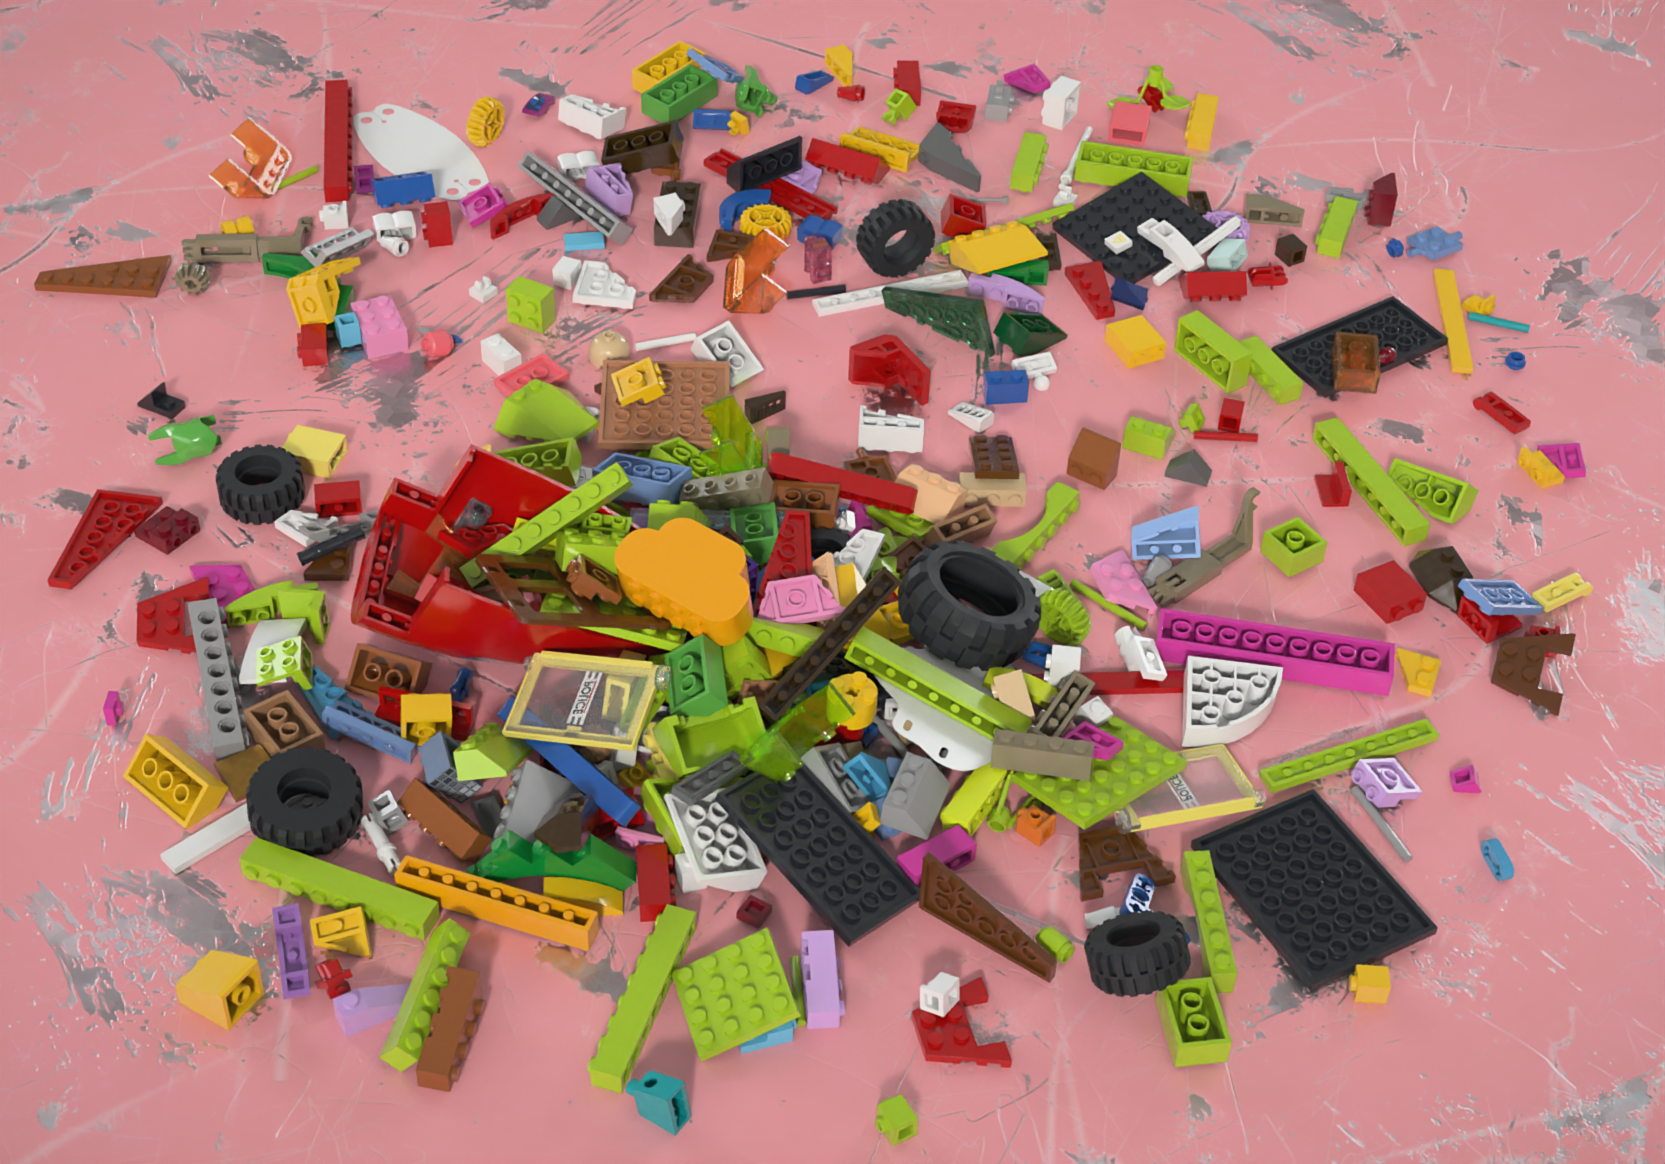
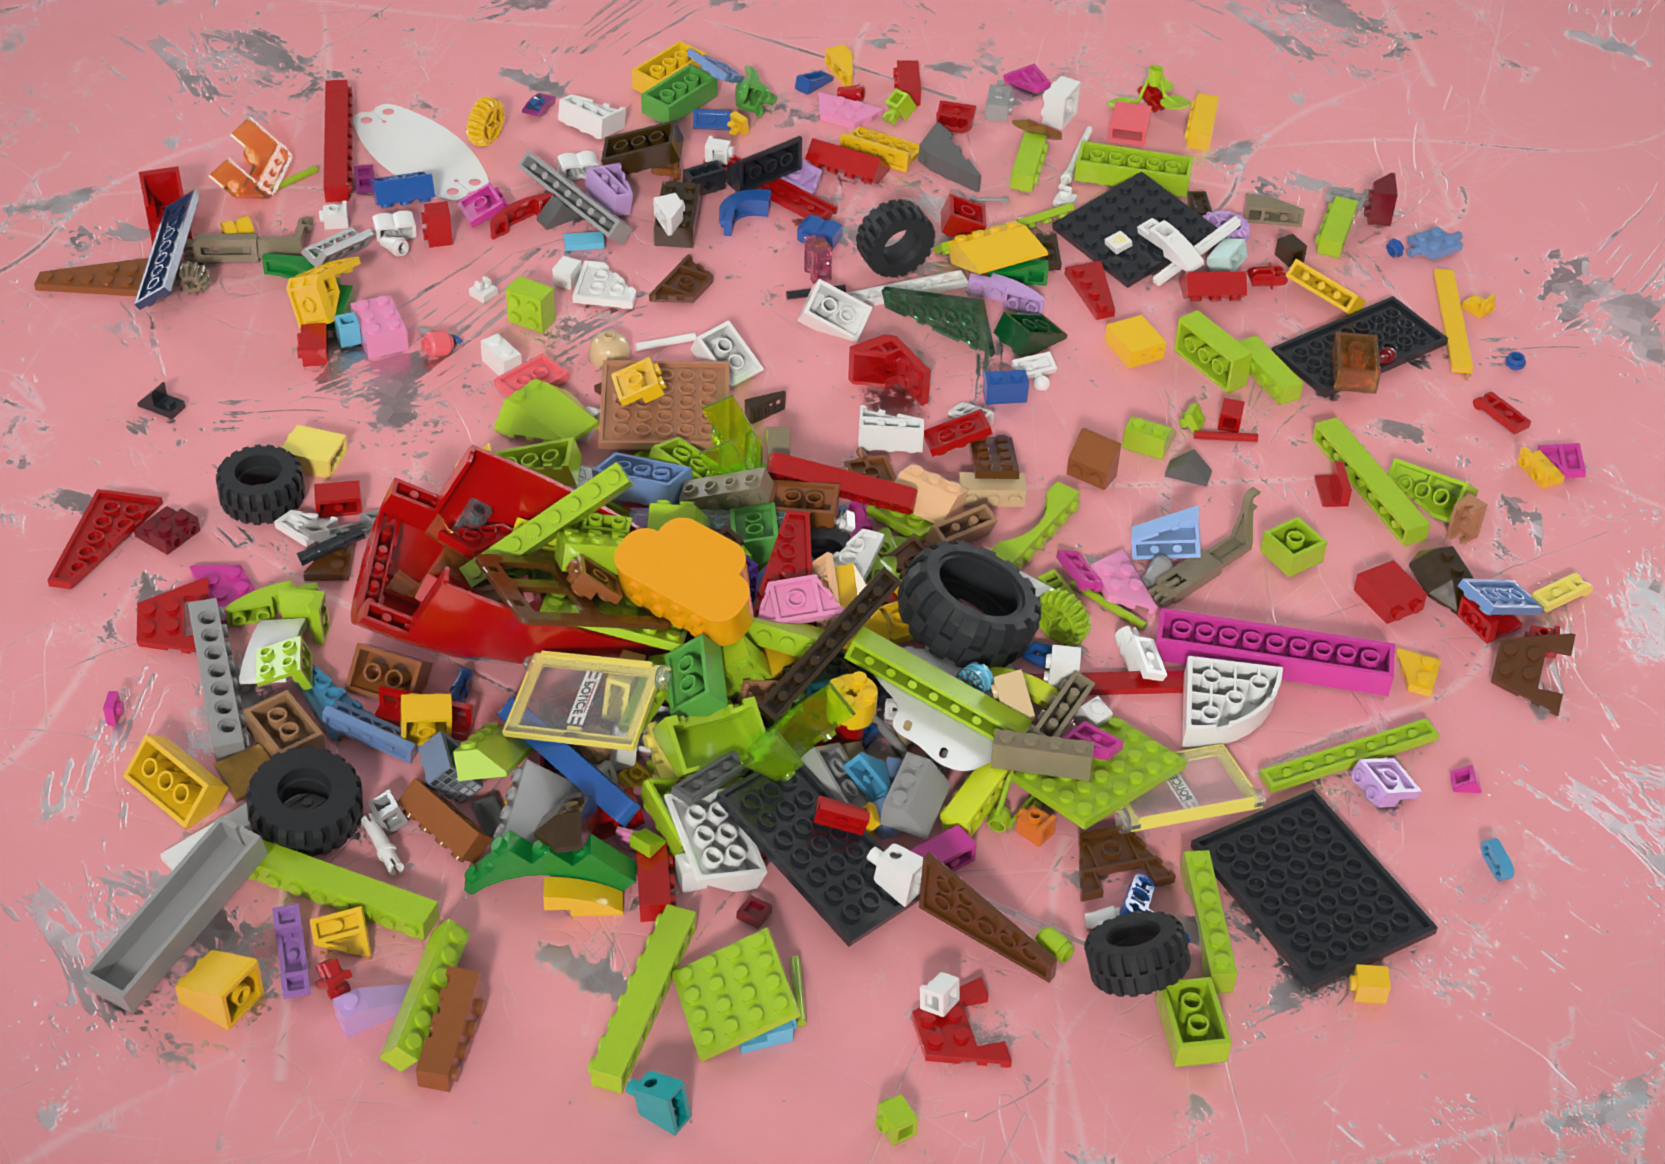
bright green piece [148,414,222,465] -> none
light orange brick [394,855,599,951] -> none
reddish brown wing [706,229,754,262] -> none
clear orange windscreen [723,228,789,314] -> none
yellow gear [740,203,792,245] -> none
lavender wedge [801,930,845,1029] -> none
clear blue piece [1110,278,1148,310] -> none
light grey bar [1351,785,1413,863] -> none
teal bar [1468,312,1530,333] -> none
none -> light grey piece [82,816,268,1014]
none -> dark blue plate [134,189,200,310]
none -> red bracket [138,166,193,246]
none -> lime slope [630,829,666,858]
none -> black brick [683,160,726,196]
none -> white brick [705,136,734,165]
none -> white slope [797,279,873,342]
none -> red panel [814,796,870,835]
none -> bright pink wing [818,92,884,129]
none -> white torso [867,844,923,907]
none -> red plate [923,409,993,457]
none -> medium azure wheel [955,662,994,694]
none -> pearl gold slope [1012,119,1062,140]
none -> dark pink plate [1056,550,1103,592]
none -> yellow brick [1286,259,1367,314]
none -> nougat hinge [1446,493,1488,544]

